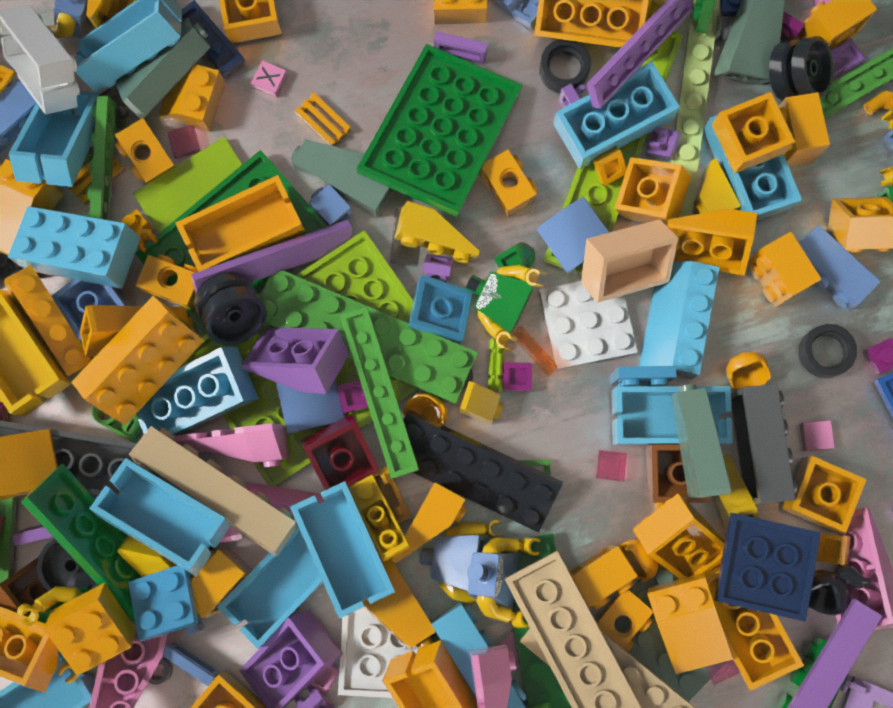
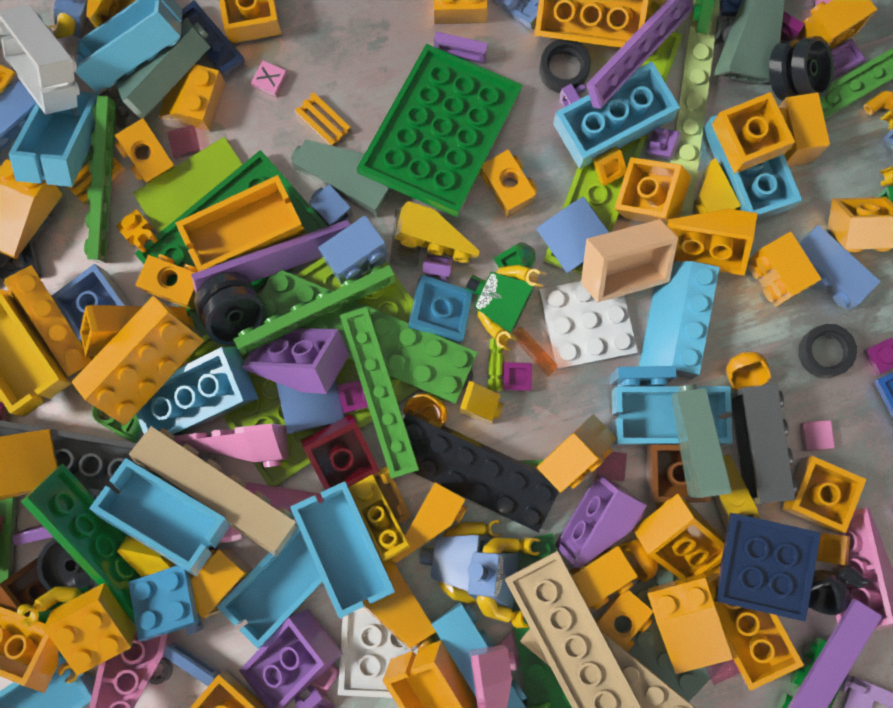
medium azure brick [8,206,141,289] -> none
none -> bright green plate [233,265,395,356]
none -> medium blue brick [318,215,388,285]
none -> light orange brick [537,414,617,493]
none -> medium lavender slope [555,473,647,569]

